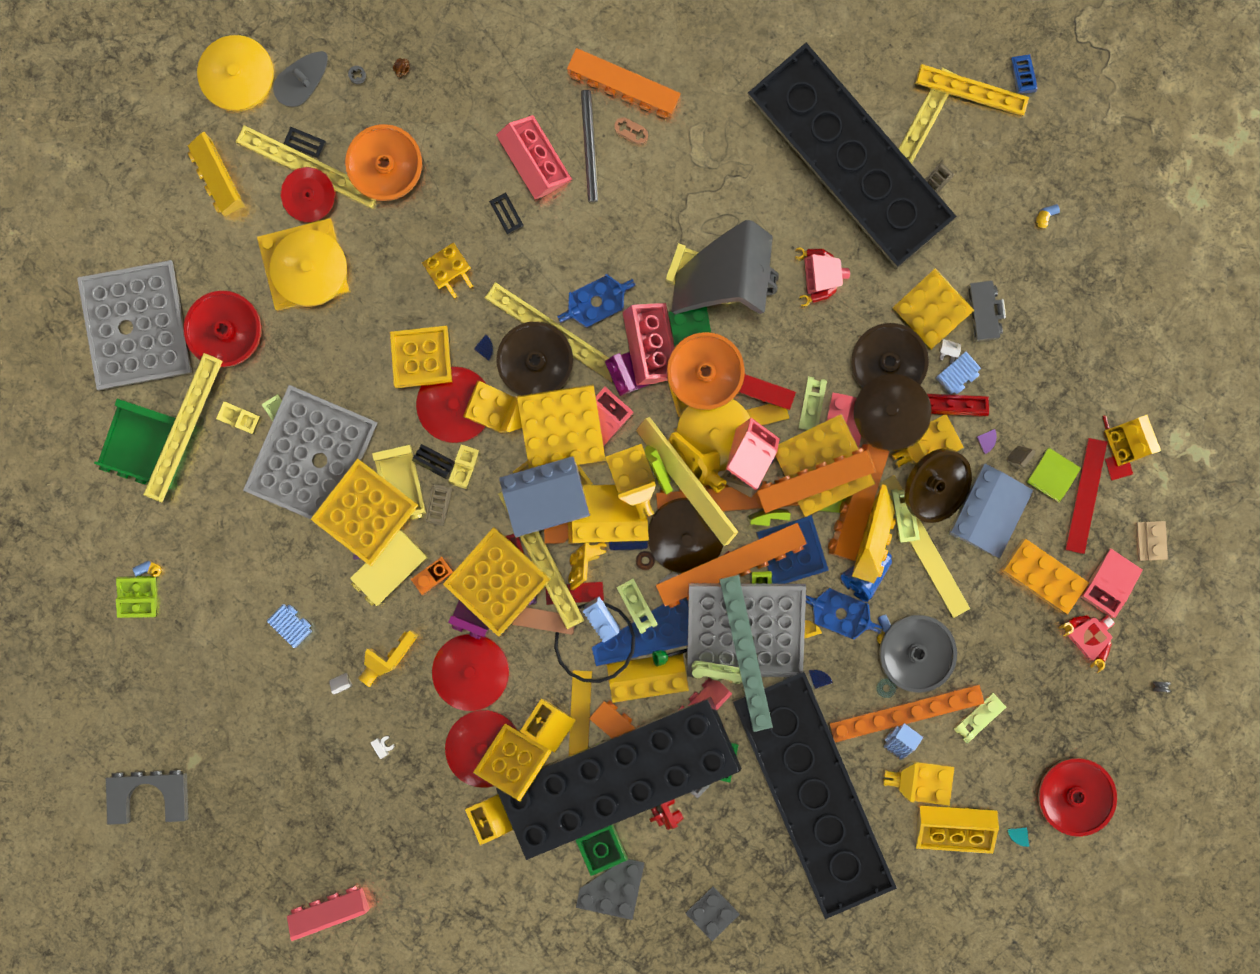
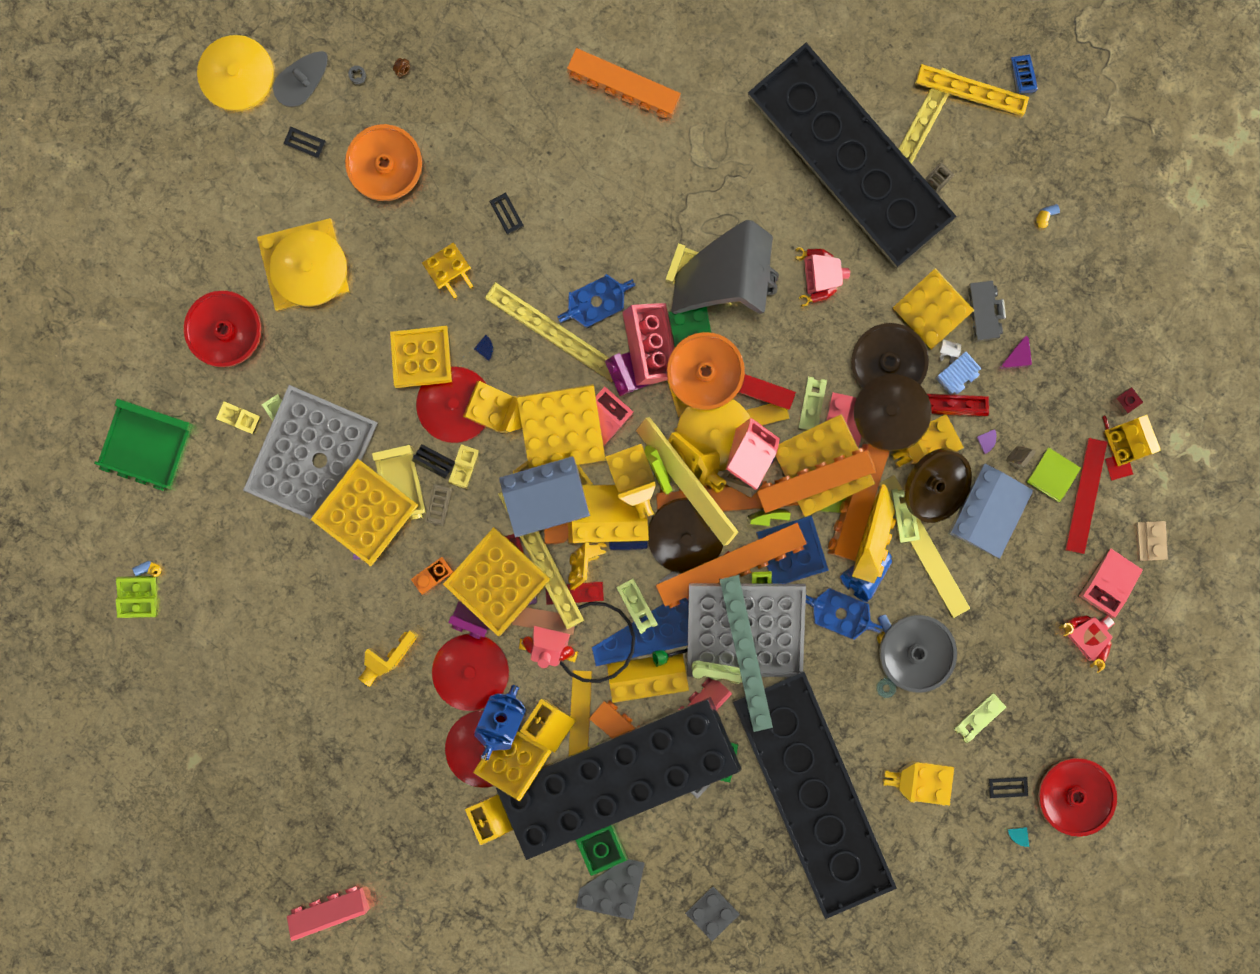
light grey plate [77,260,192,391] -> none
dark grey arch [106,770,189,825] -> none
light yellow tile [143,353,222,502] -> none
yellow slope [187,132,245,216] -> none
light yellow tile [235,125,376,208] -> none
light blue brick [267,604,312,648] -> none
red piece [280,167,335,222] -> none
white slope [330,673,352,694] -> none
light yellow panel [350,530,428,606] -> none
white tile [371,736,395,759] -> none
coral slope [496,115,572,199] -> none
dark brown dish [496,322,573,396] -> none
dark grey axle [581,90,598,202] -> none
light blue brick [583,597,620,642] -> none
nougat beam [614,117,648,145] -> none
reddish brown plate [636,551,655,570] -> none
red hips [649,799,684,830] -> none
yellow tile [804,620,822,639] -> none
clear blue tile [808,670,833,689] -> none
orange brick [828,684,985,743] -> none
light blue brick [884,723,923,760] -> none
yellow slope [916,806,999,854] -> none
light orange brick [1000,539,1089,615] -> none
dark grey bush [1153,682,1171,692] -> none
none -> blue plate [474,685,526,760]
none -> coral torso [519,626,578,668]
none -> black tile [988,776,1028,798]
none -> magenta slope [999,336,1032,370]
none -> dark red brick [1112,387,1143,416]

